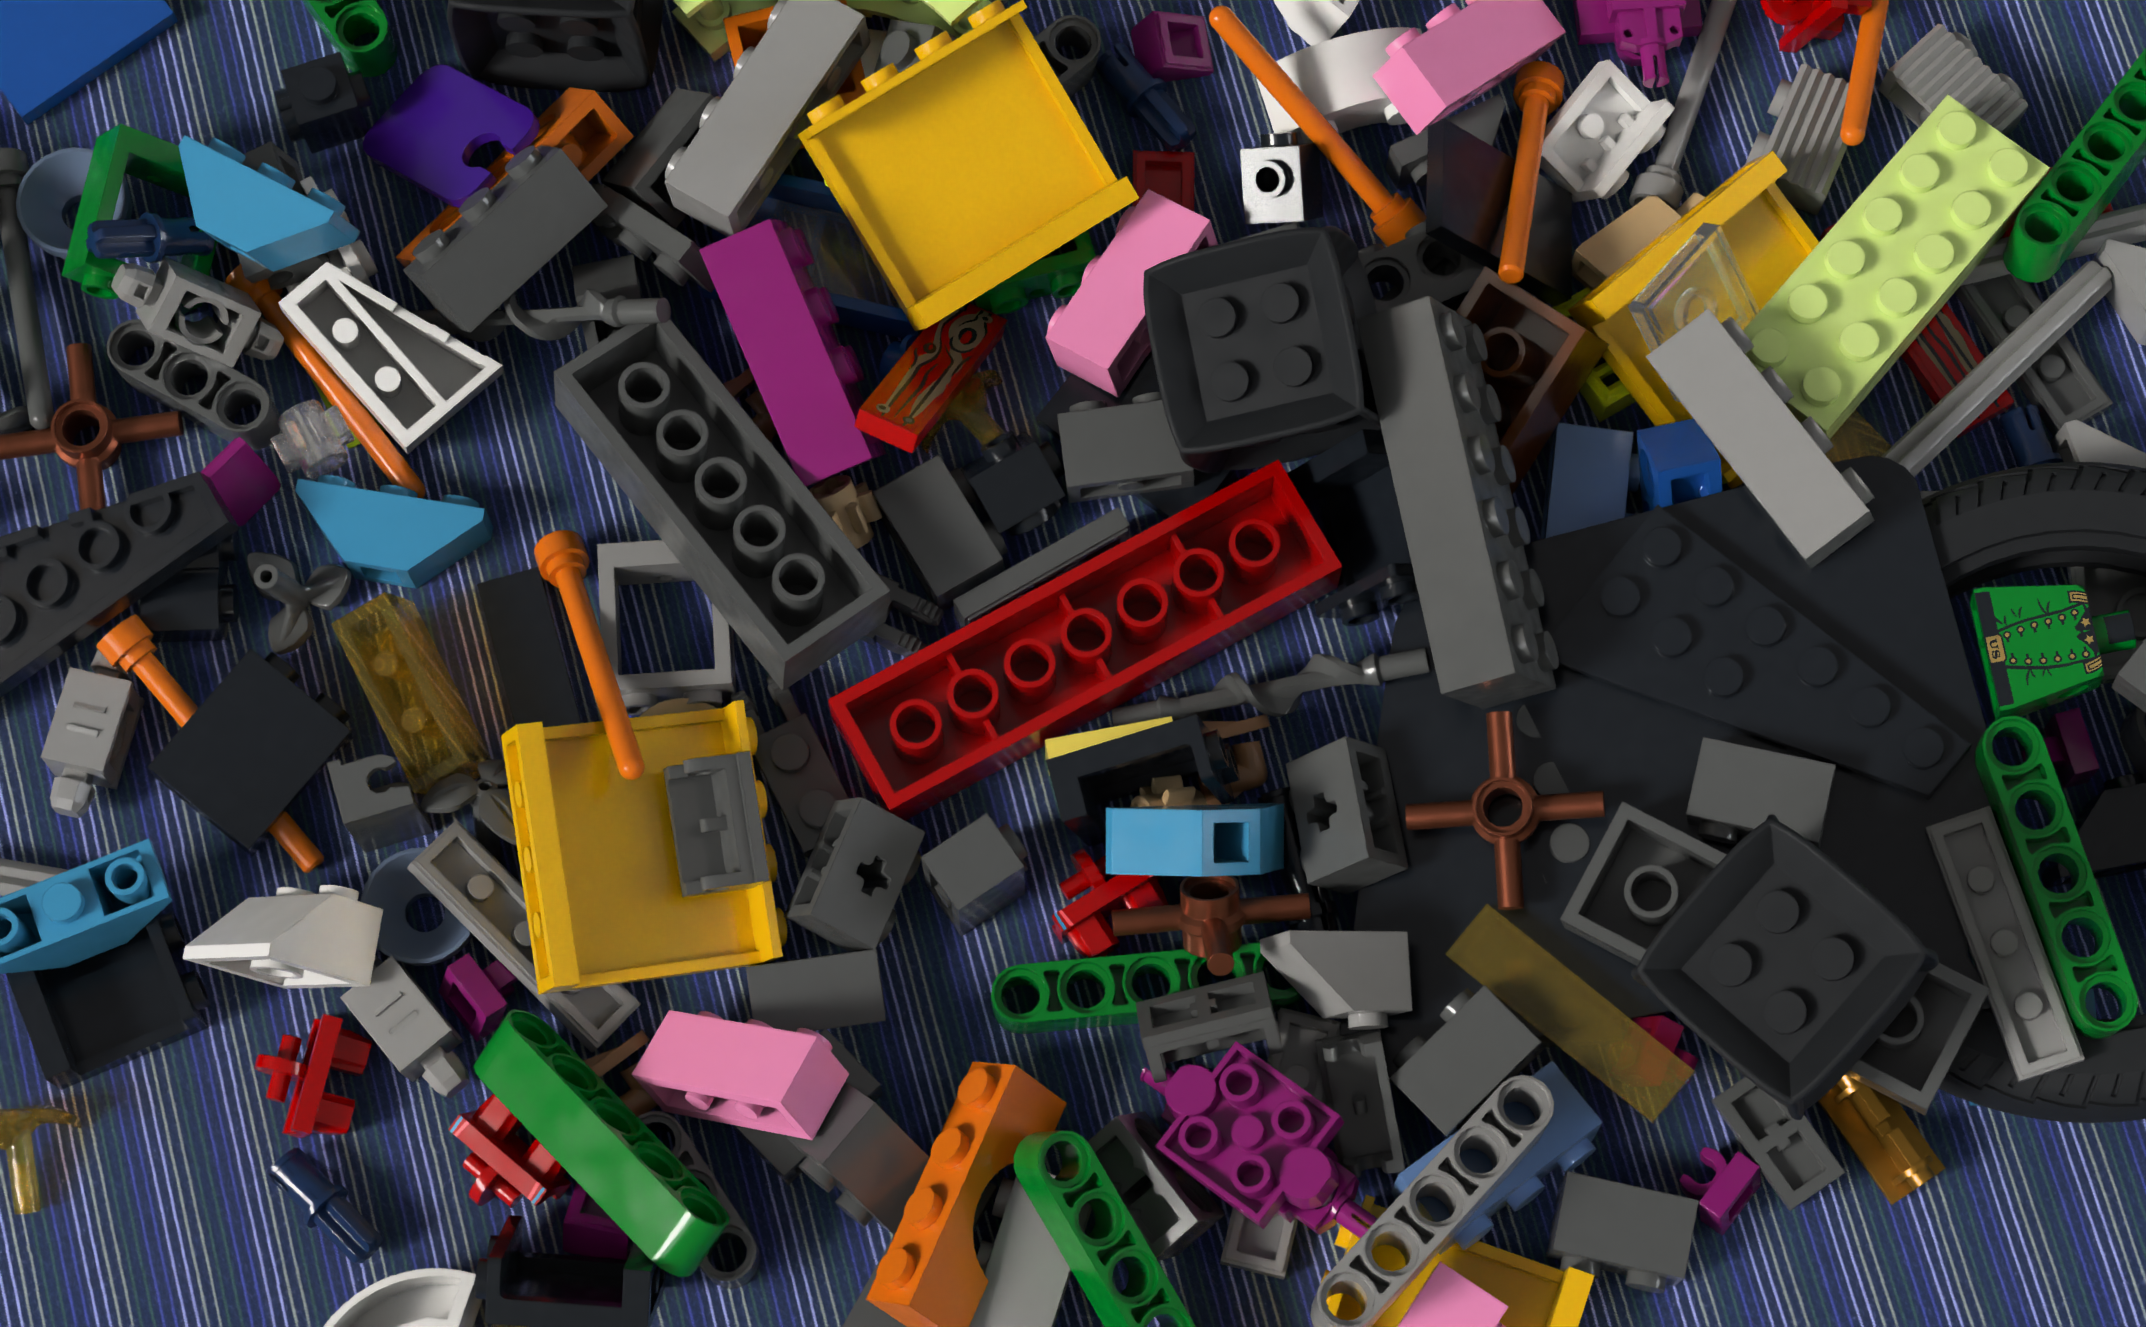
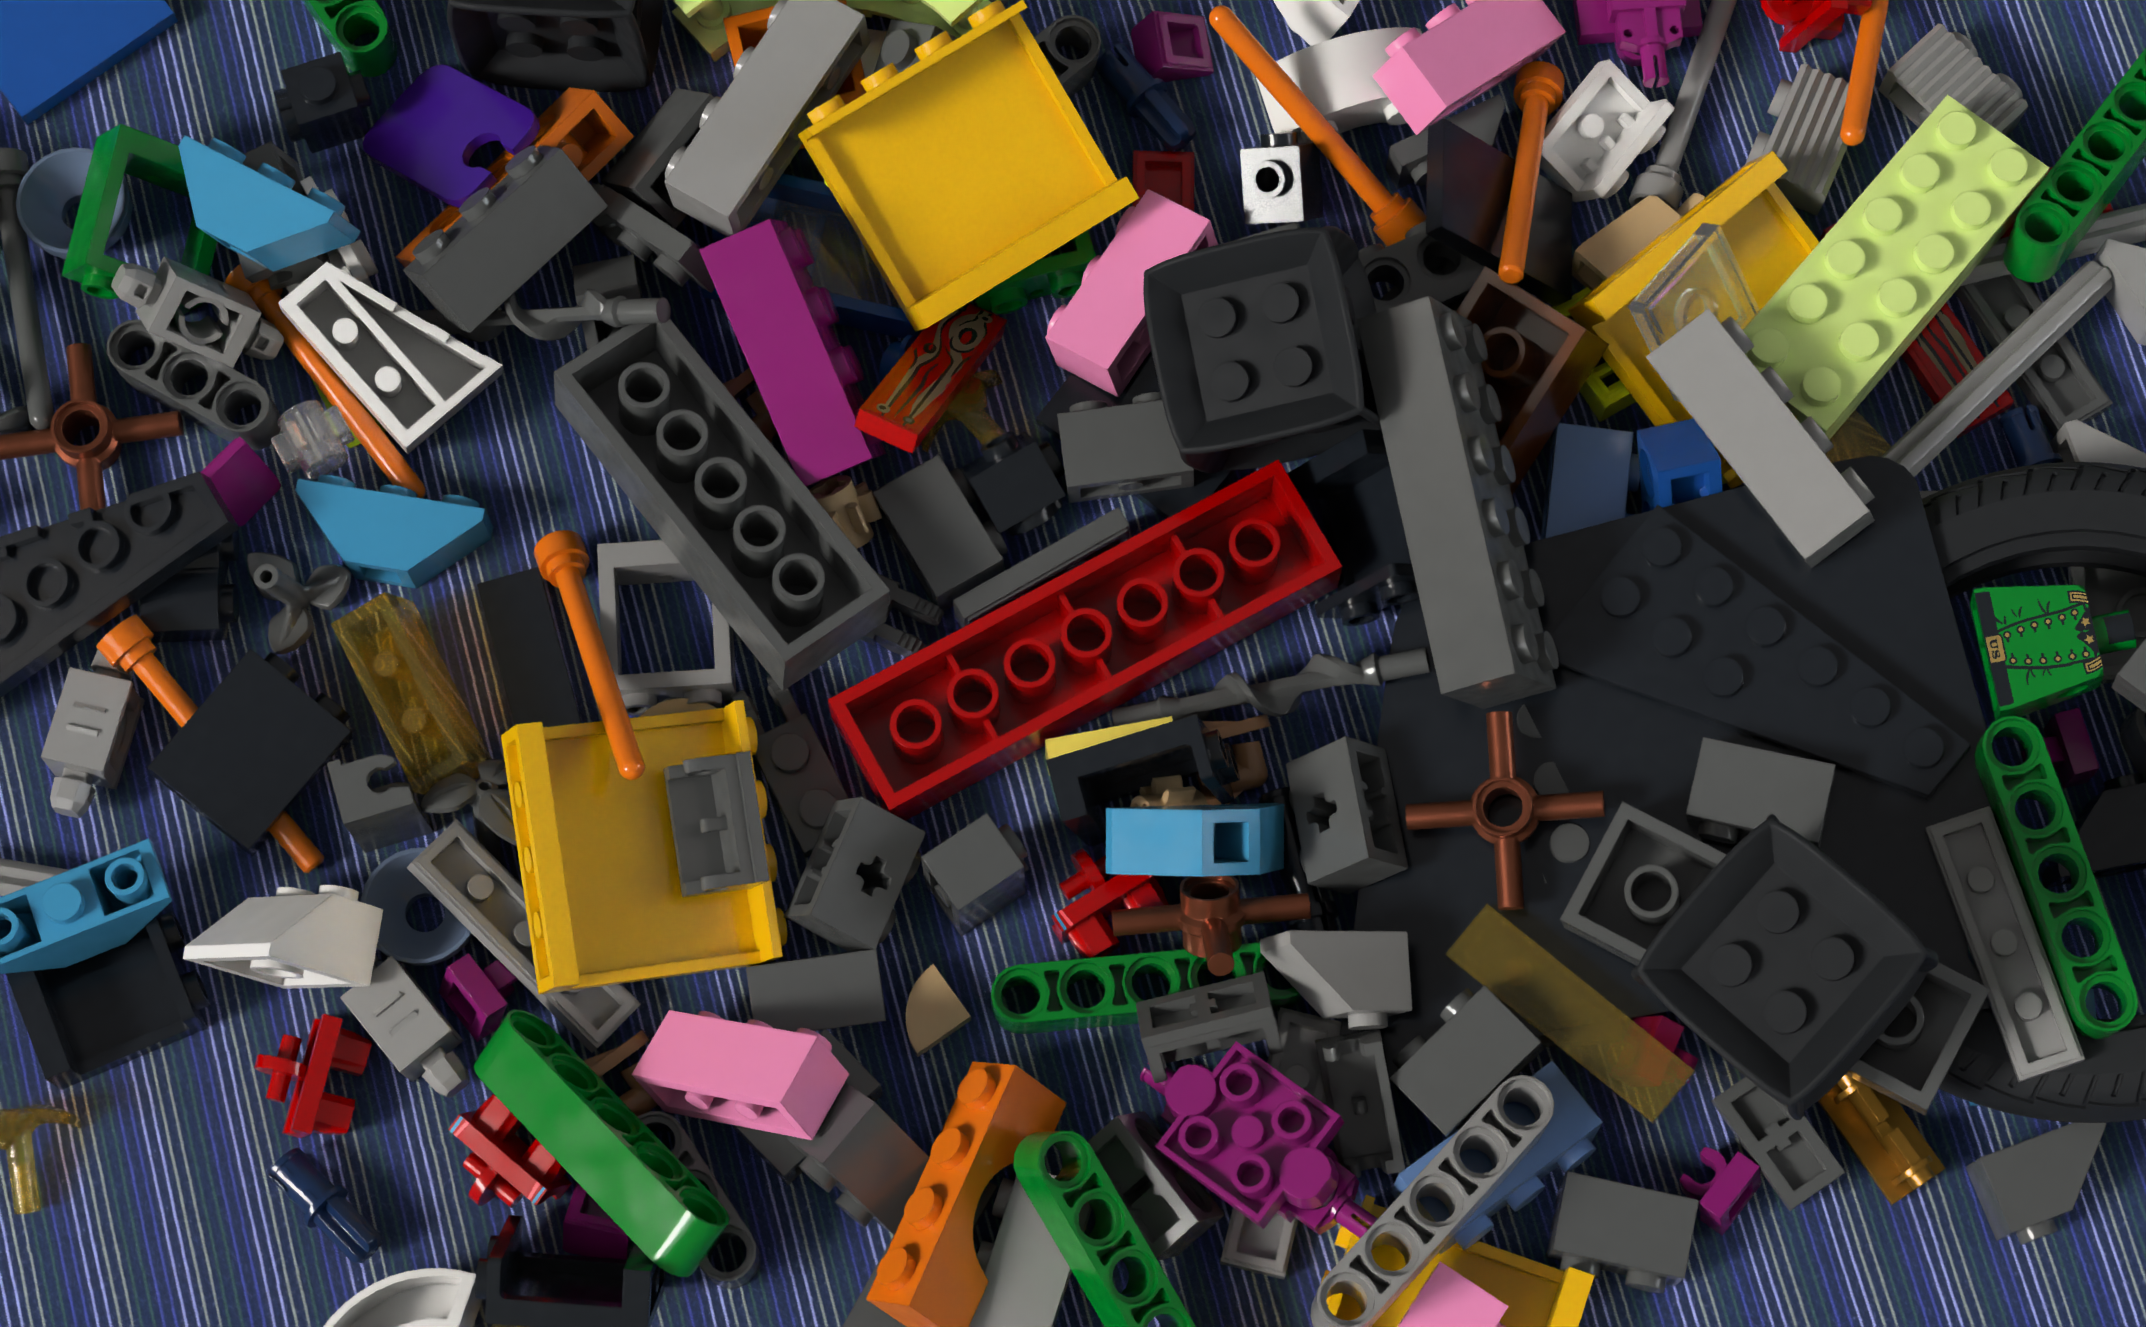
dark blue axle [86,212,215,263] -> none
none -> tan tile [906,964,971,1057]
none -> dark grey slope [1965,1122,2107,1245]

